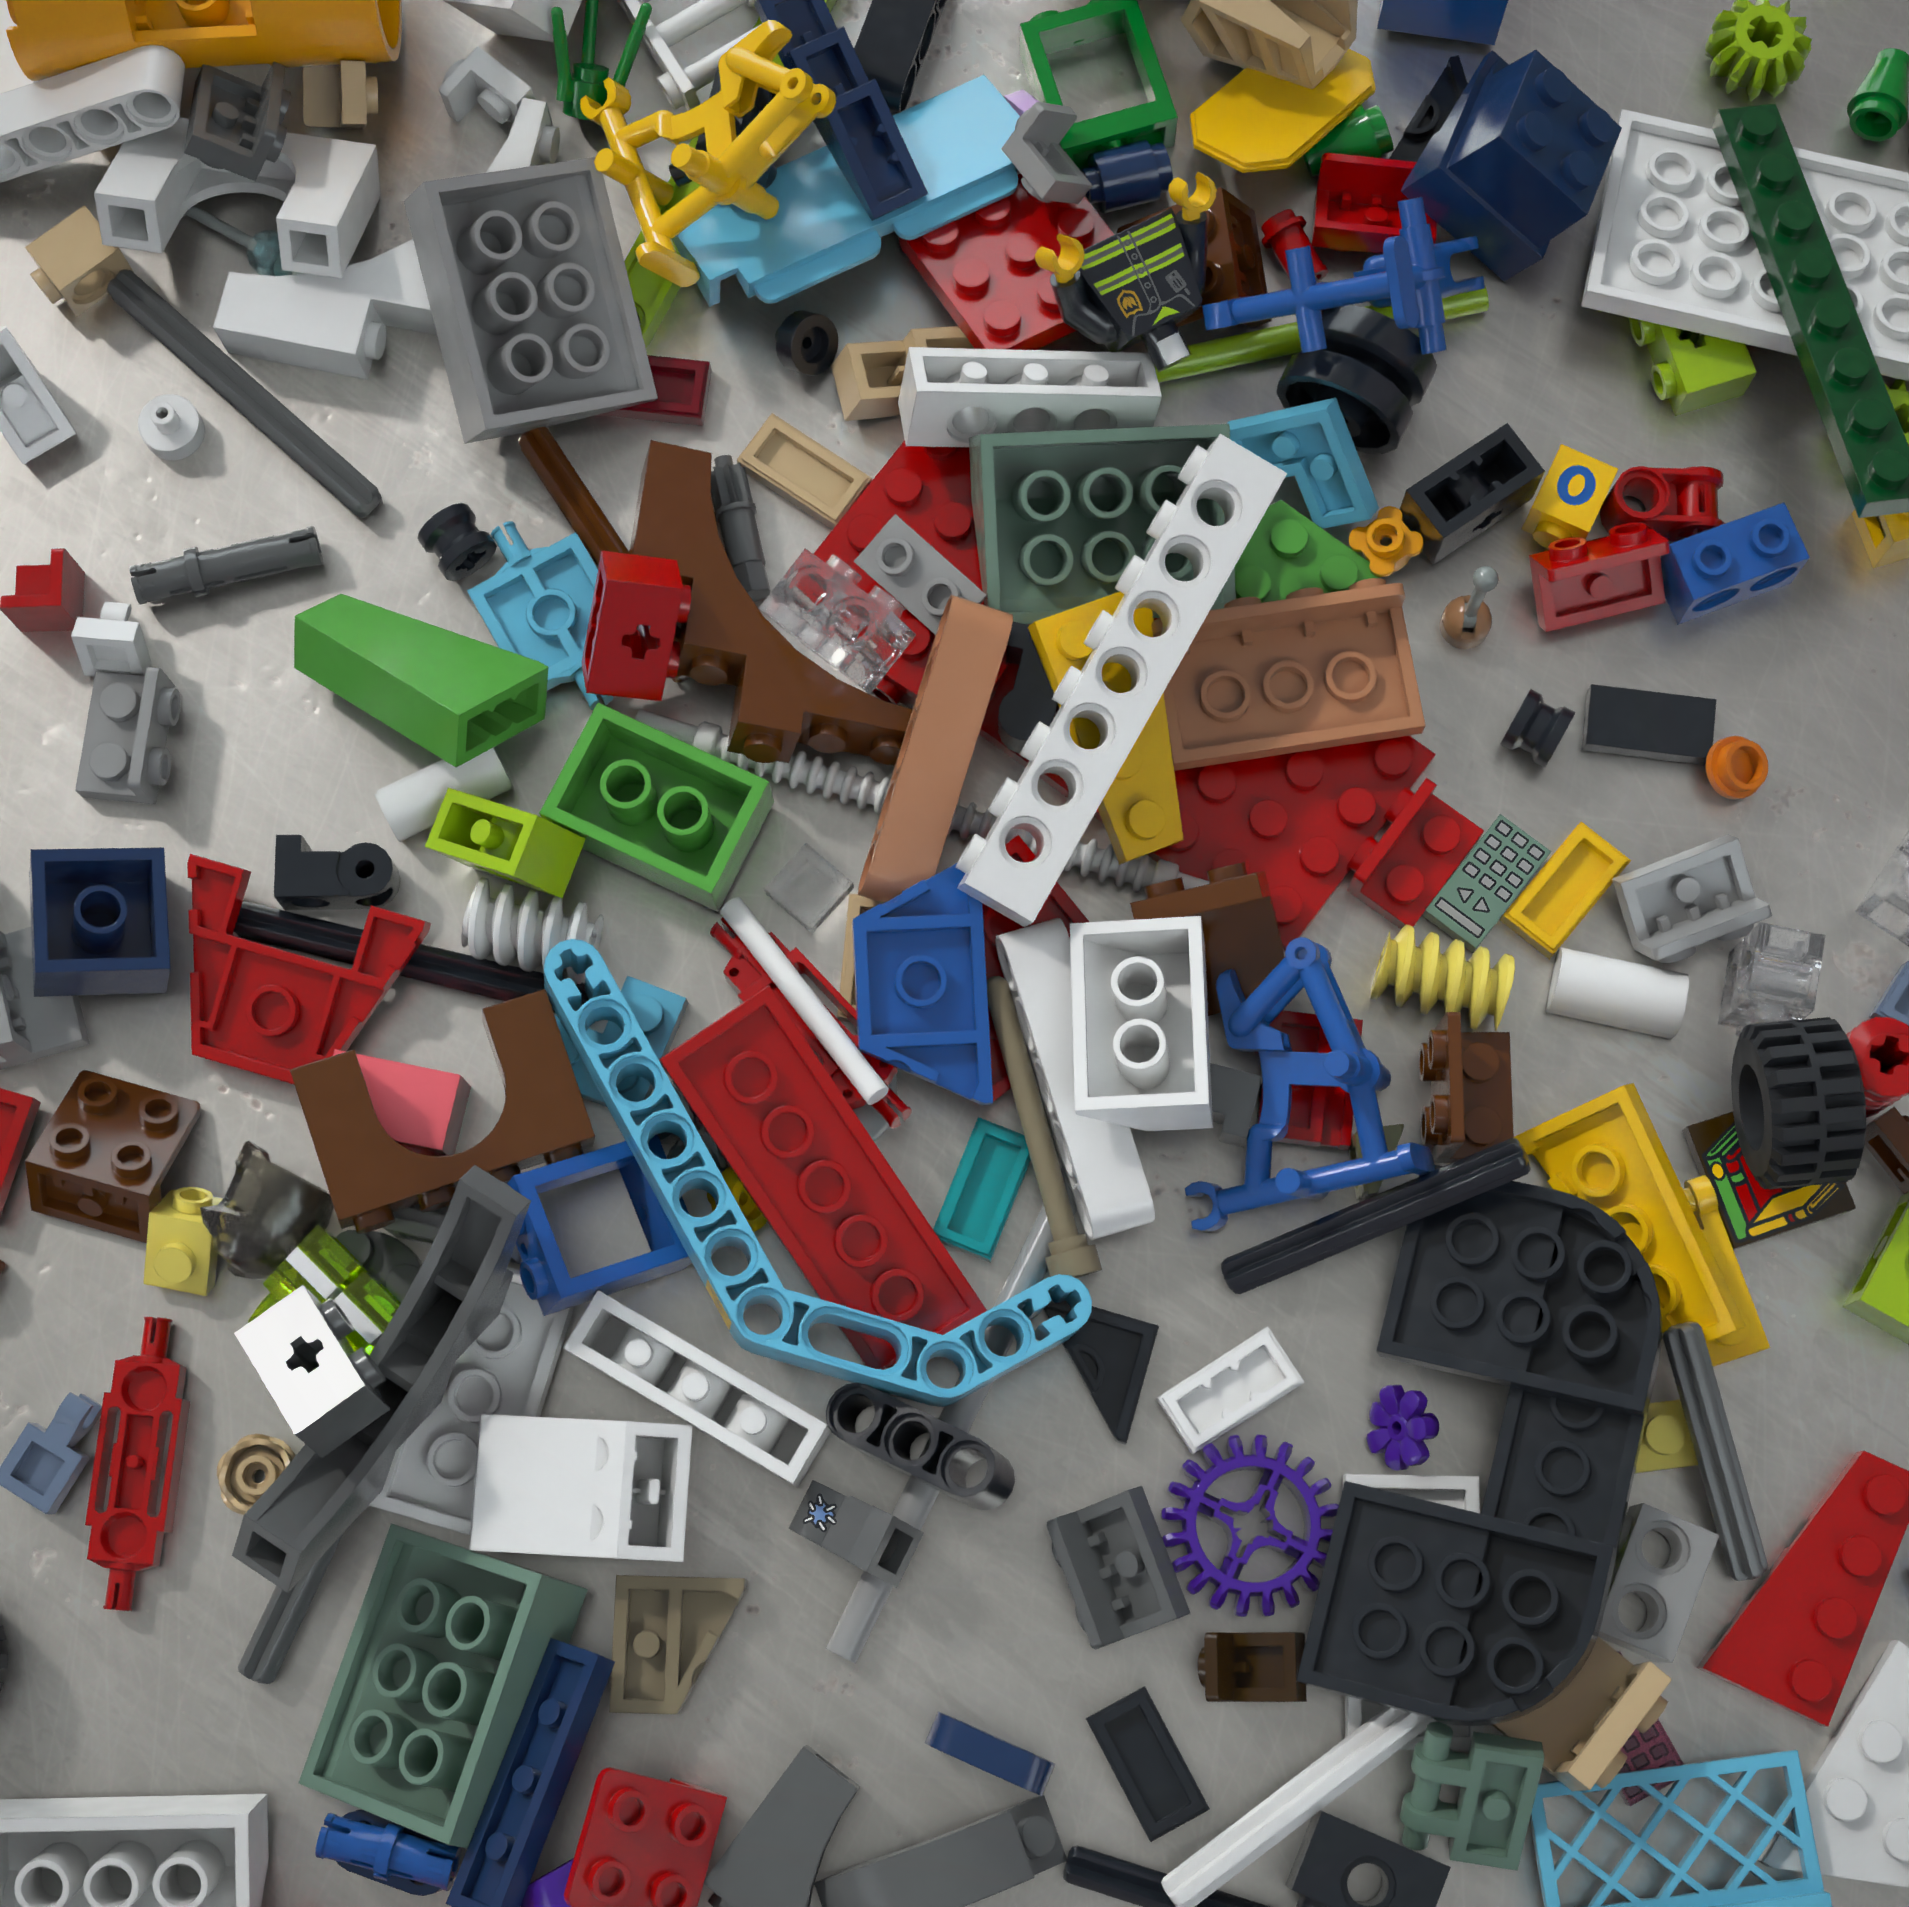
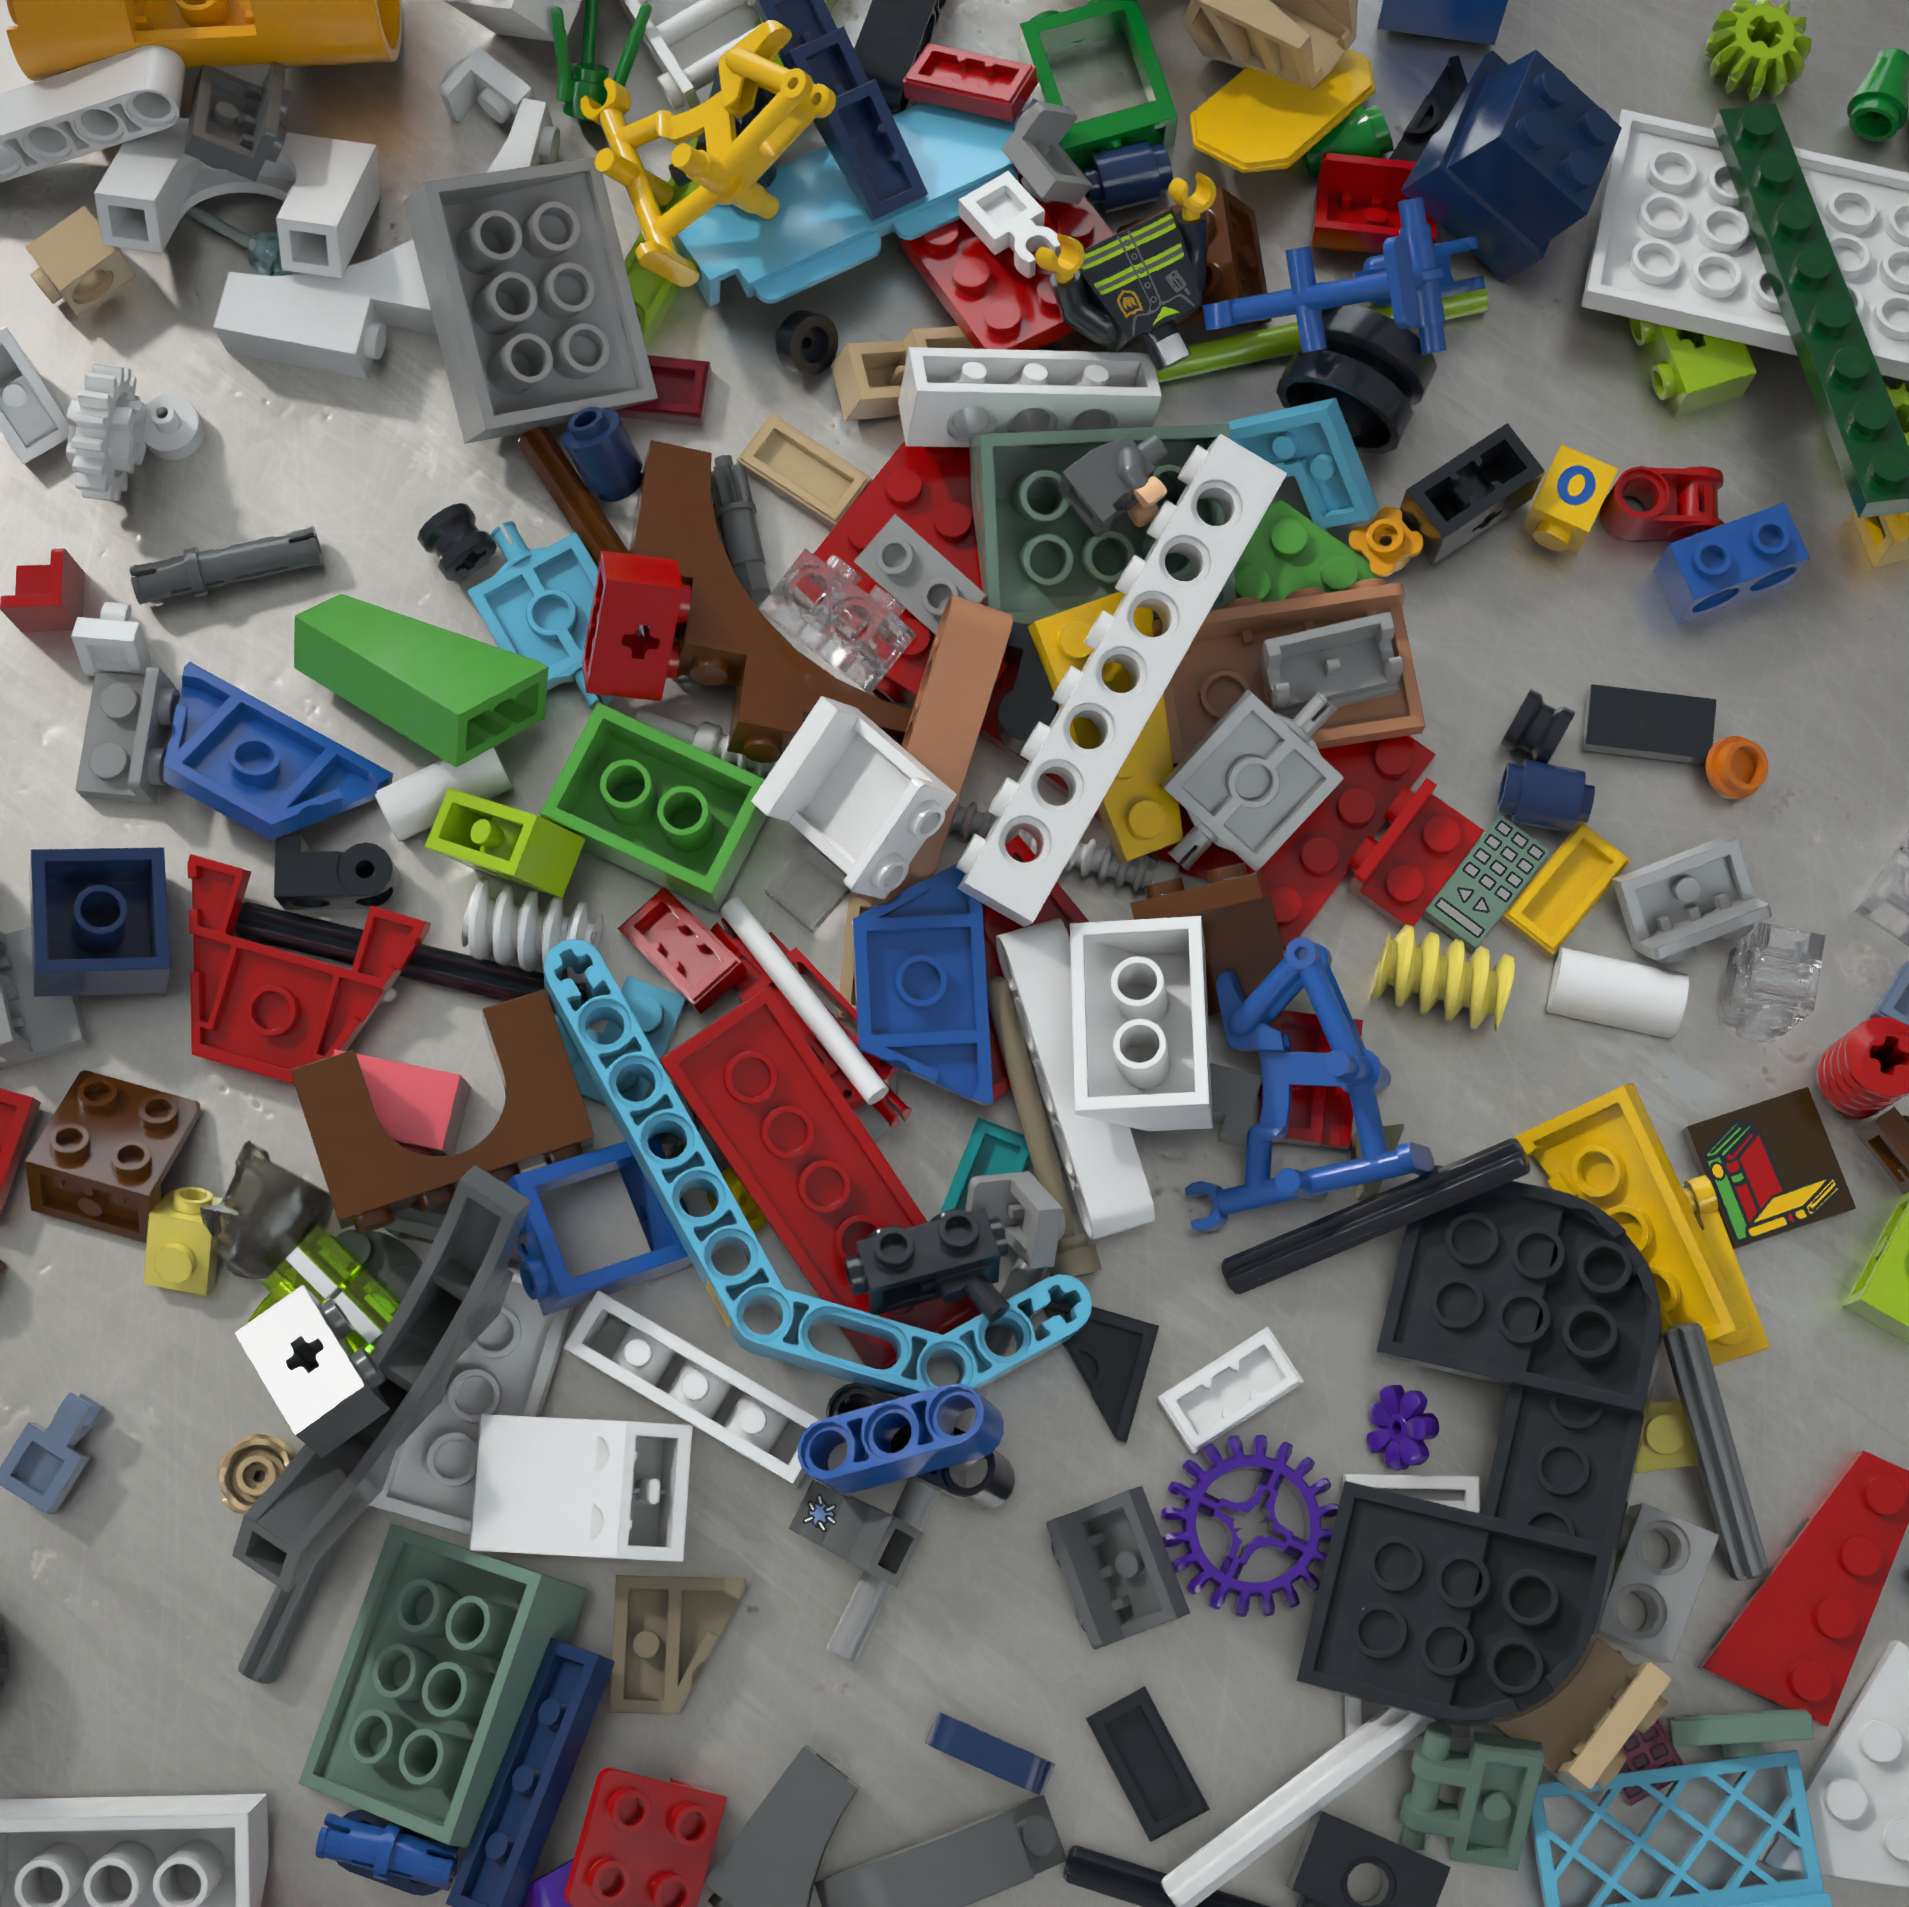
red piece [85,1317,190,1611] -> none
dark grey axle [107,269,382,518] -> none
tan bracket [302,61,378,129] -> none
dark brown bracket [1198,1632,1307,1702] -> none
red pin [1261,209,1329,280] -> none
reddish brown bracket [1419,1012,1514,1163] -> none
medium nougat hinge [1440,566,1499,649] -> none
red bracket [1529,523,1670,632] -> none
black tyre [1731,1017,1866,1189] -> none
none -> white gear [65,364,147,501]
none -> blue wing [163,662,393,841]
none -> dark blue brick [562,407,643,502]
none -> plate [617,886,748,1014]
none -> white panel [751,696,957,900]
none -> blue beam [798,1384,1004,1493]
none -> black brick [843,1208,1010,1323]
none -> red plate [902,43,1038,122]
none -> white plate [958,171,1061,278]
none -> light grey bracket [965,1171,1065,1269]
none -> dark grey piece [1058,434,1168,538]
none -> light grey plate [1160,689,1344,872]
none -> light grey hinge [1259,612,1403,718]
none -> dark blue brick [1497,759,1595,833]
none -> sand green plate [1671,1709,1814,1757]

